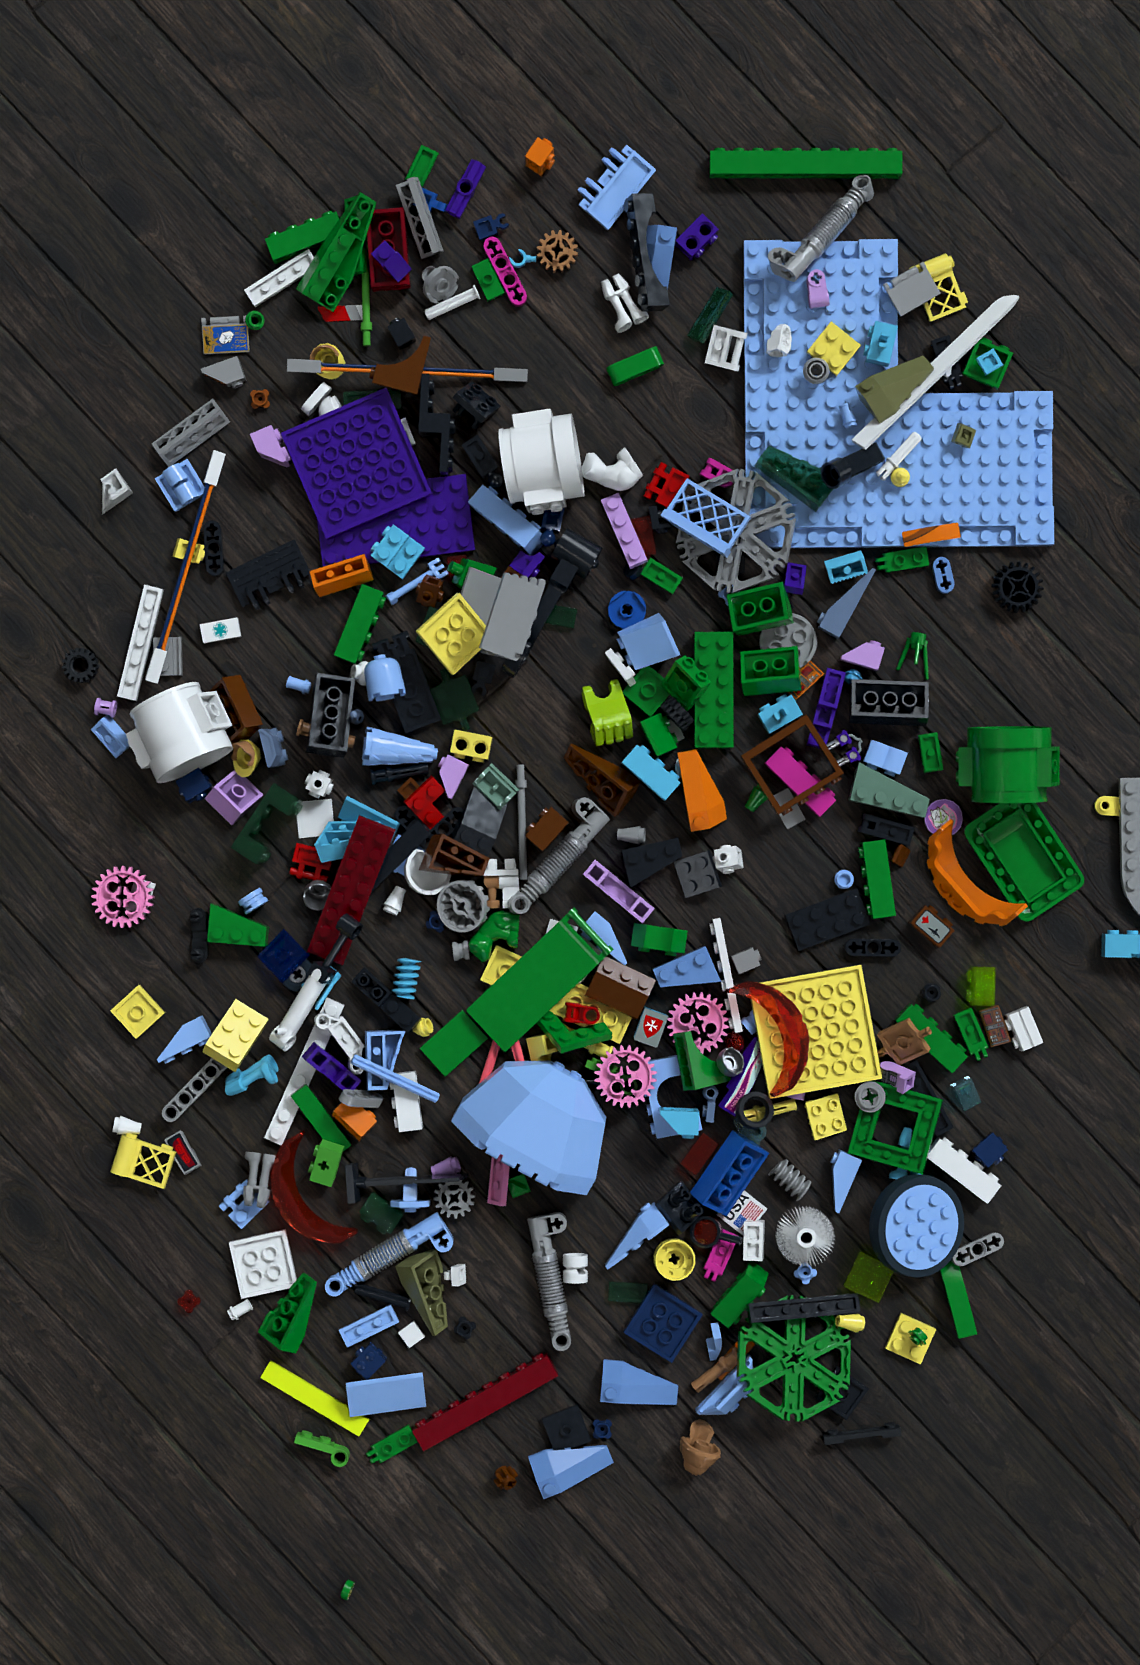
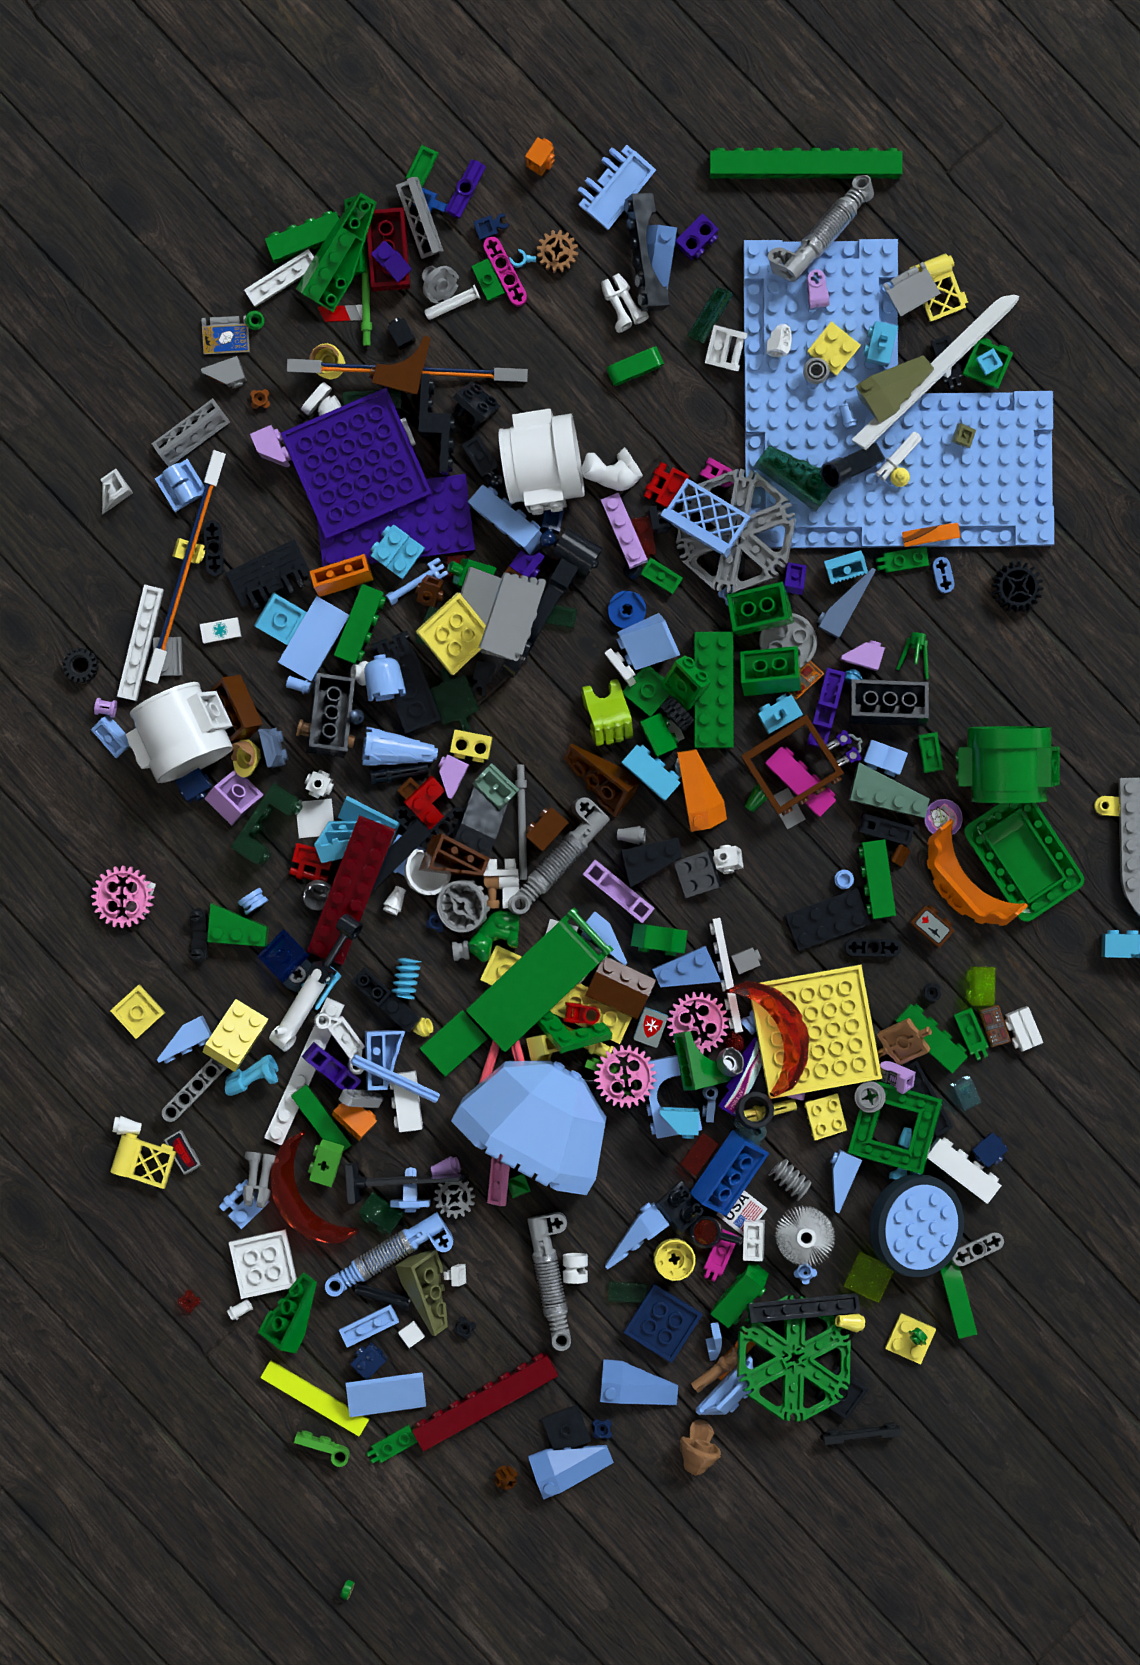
none -> medium azure plate [254,593,307,645]
none -> light blue tile [278,596,349,682]

